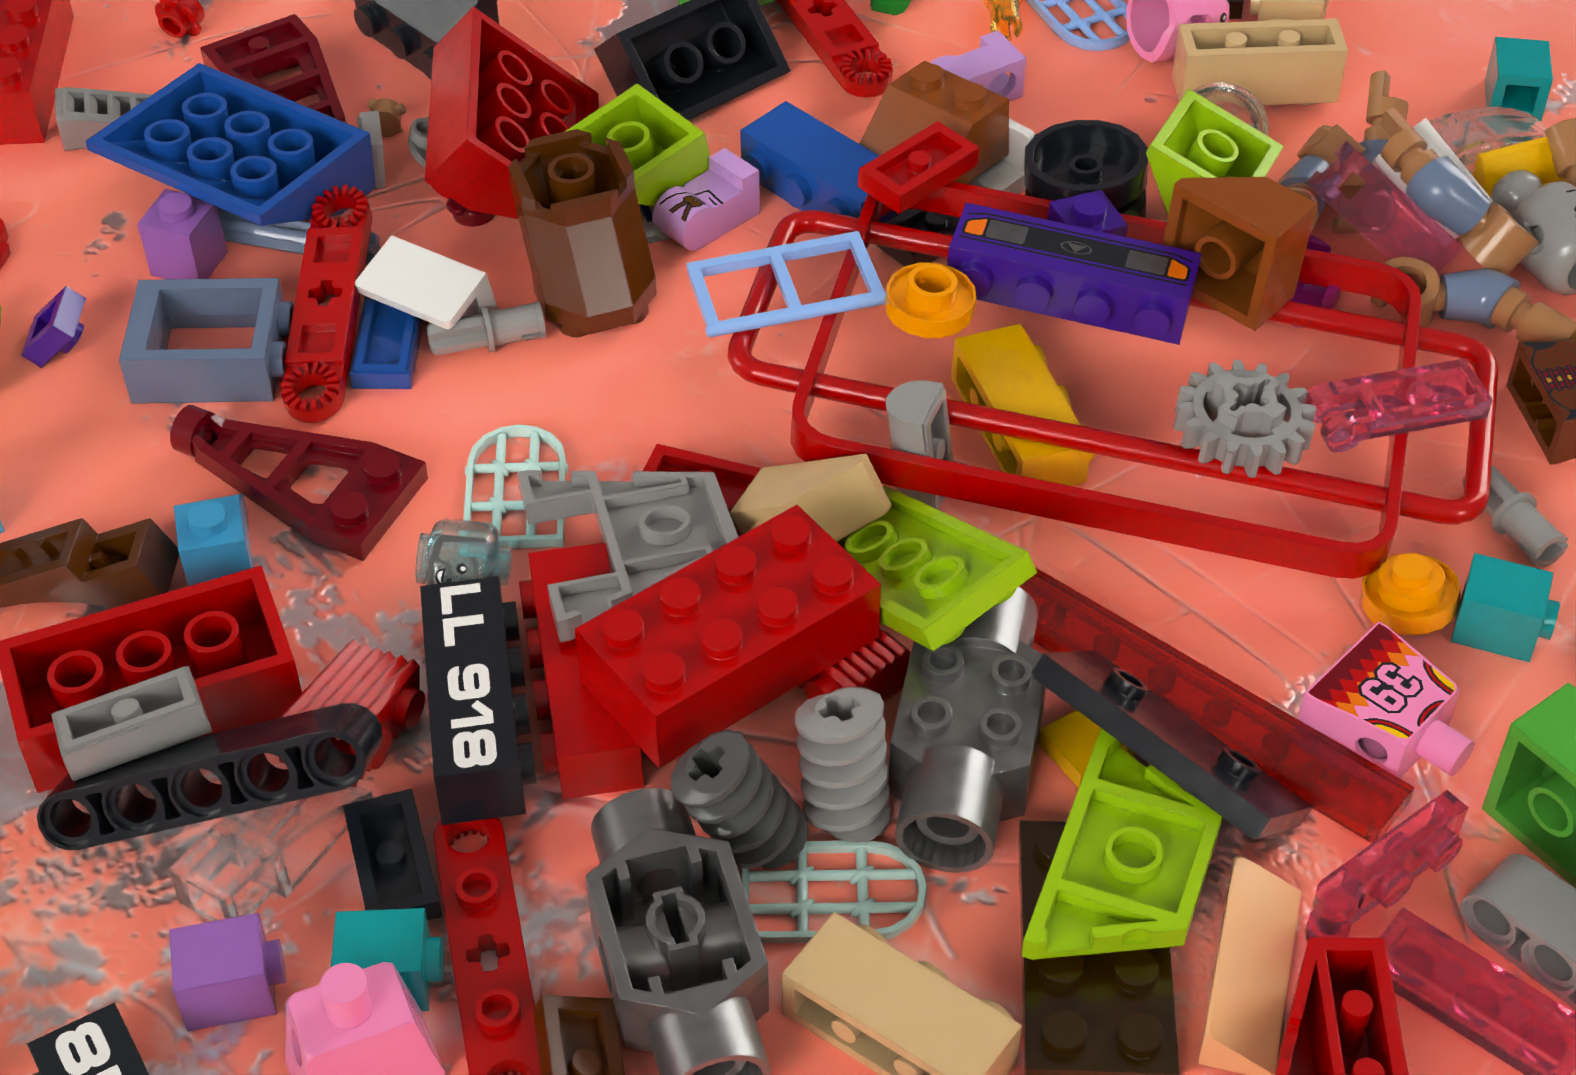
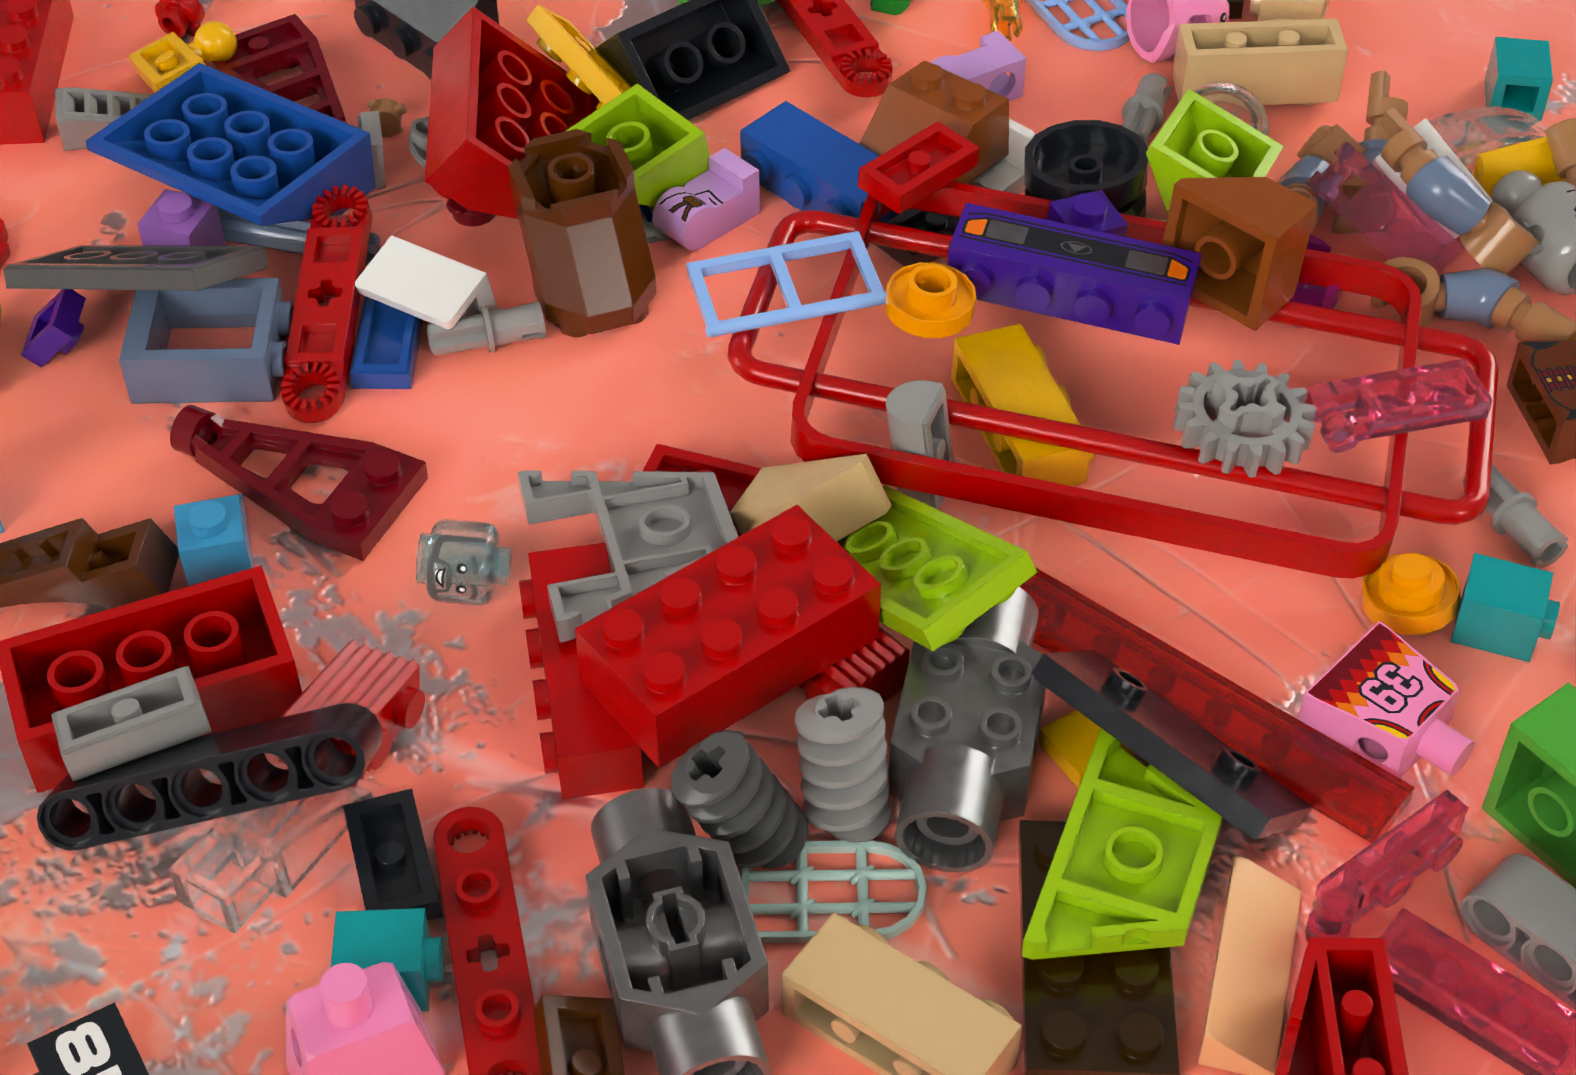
medium lavender brick [169,913,287,1032] -> none
black brick [420,576,537,825] -> none
light aqua window [462,424,569,550] -> none
none -> dark grey tile [3,245,269,291]
none -> yellow plate [127,21,237,93]
none -> yellow plate [525,4,632,109]
none -> light grey axle [1122,73,1172,144]

